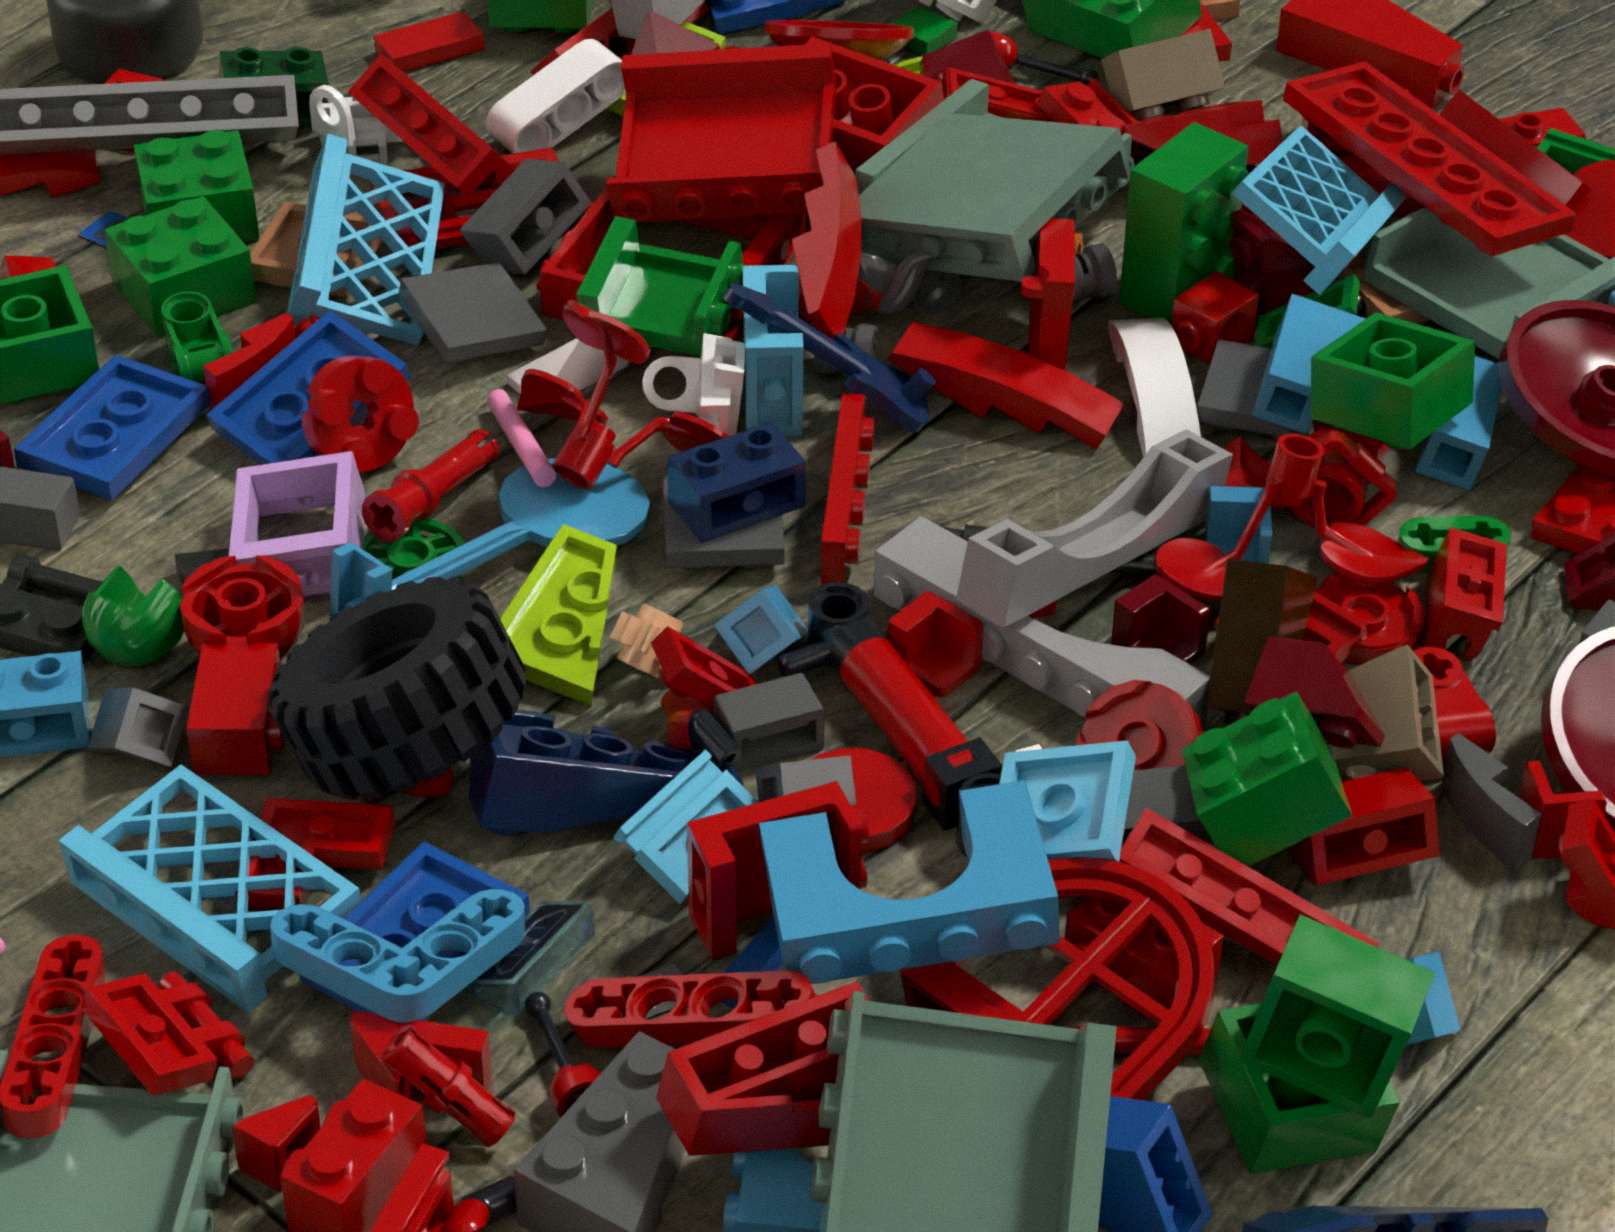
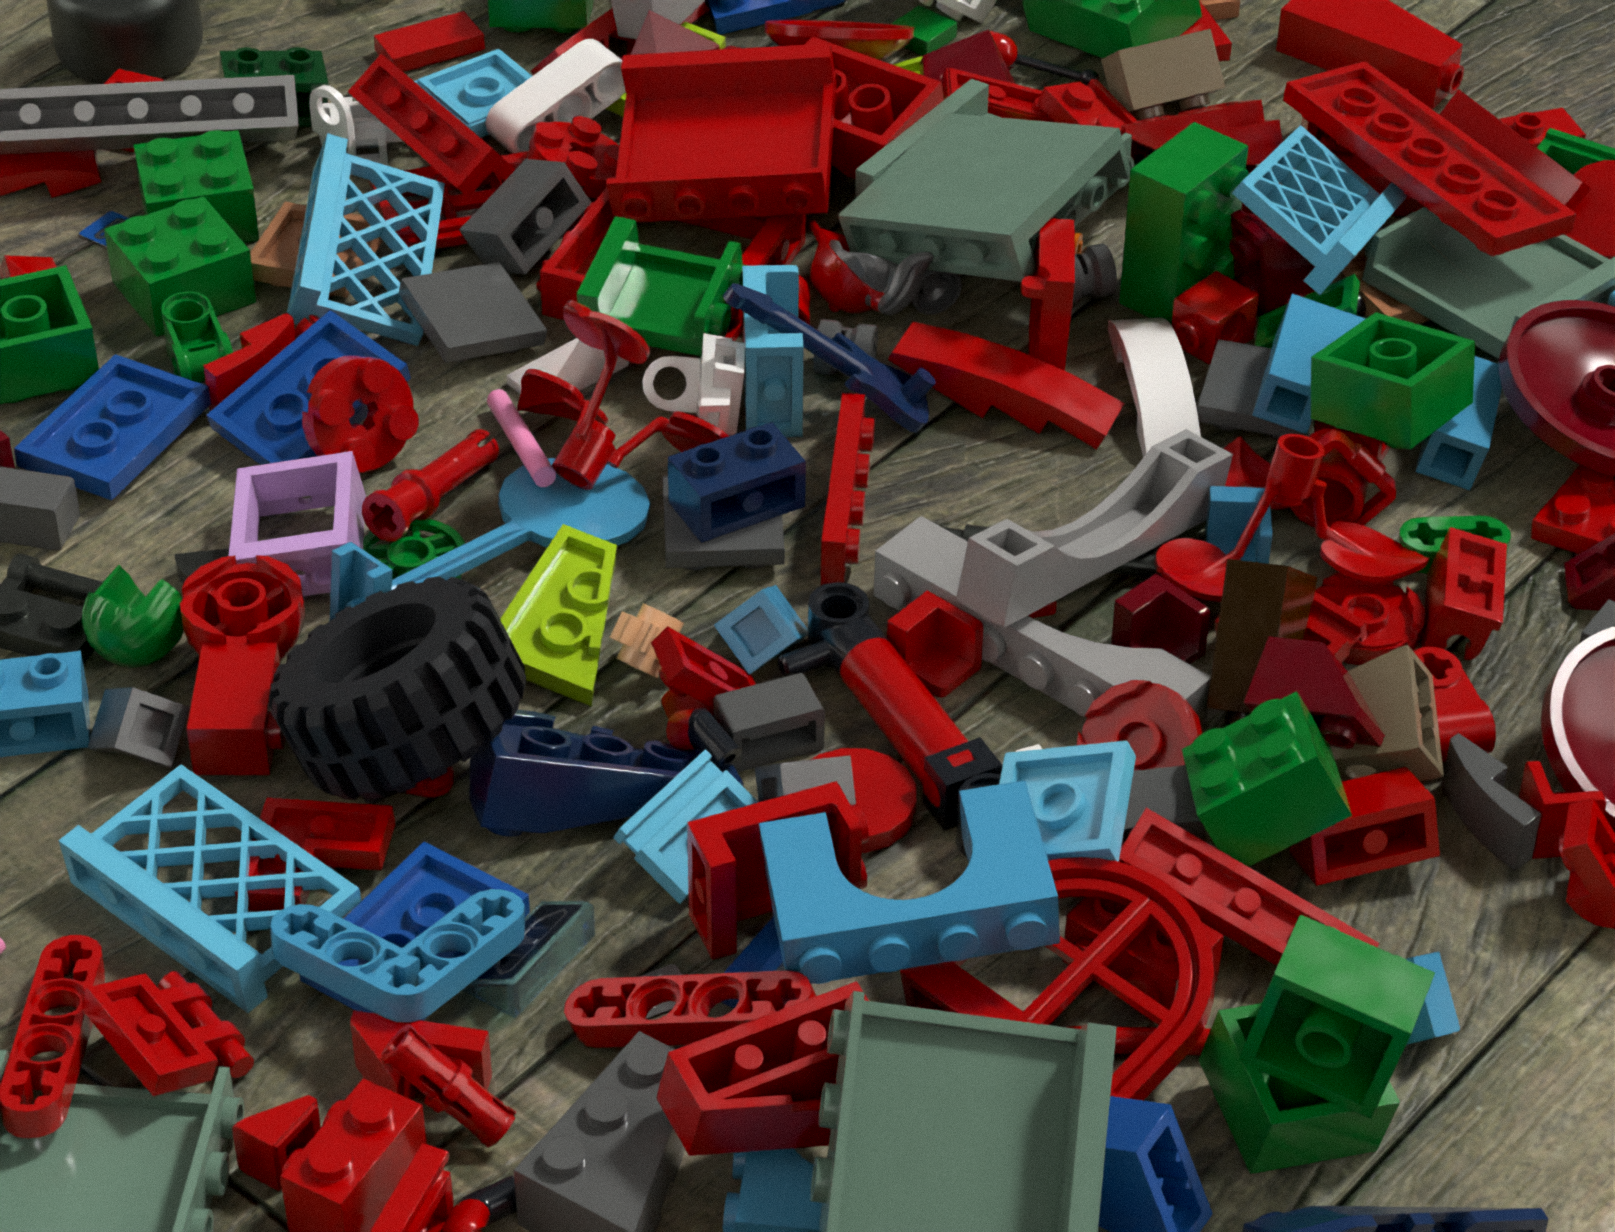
hinge [524,991,600,1118] -> none
red slope [792,141,862,339] -> none
none -> medium azure plate [414,49,532,138]
none -> red plate [527,116,619,198]

